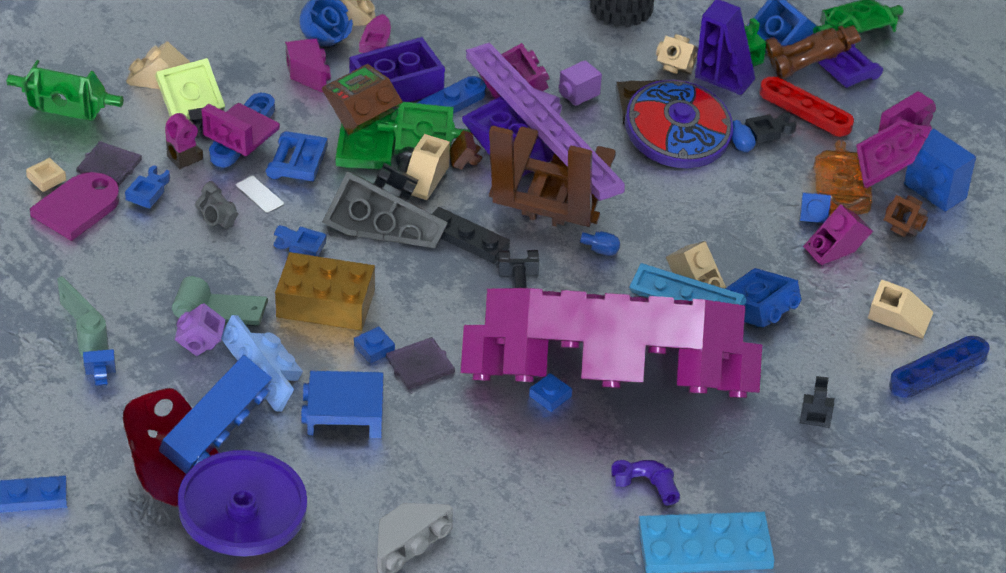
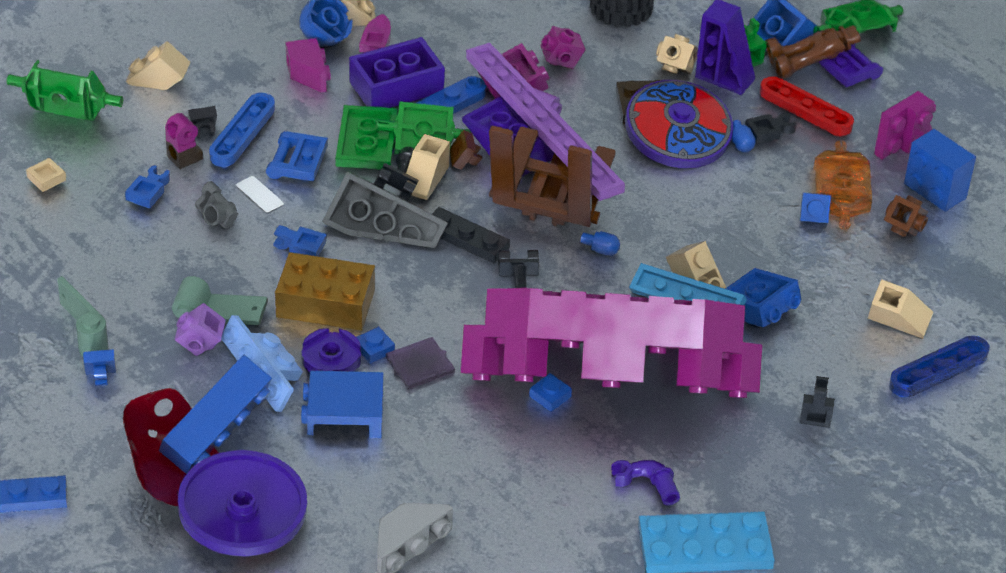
magenta tile [30,172,119,241] -> none
clear purple piece [76,141,142,186] -> none
yellowish green tile [155,58,225,117] -> none
magenta bracket [202,103,280,156] -> none
reddish brown slope [321,64,403,135] -> none
medium lavender brick [559,60,602,106] -> none
magenta slope [803,204,873,265] -> none
magenta tile [856,119,932,188] -> none
none -> dark purple plate [301,328,361,373]
none -> magenta brick [540,26,586,69]

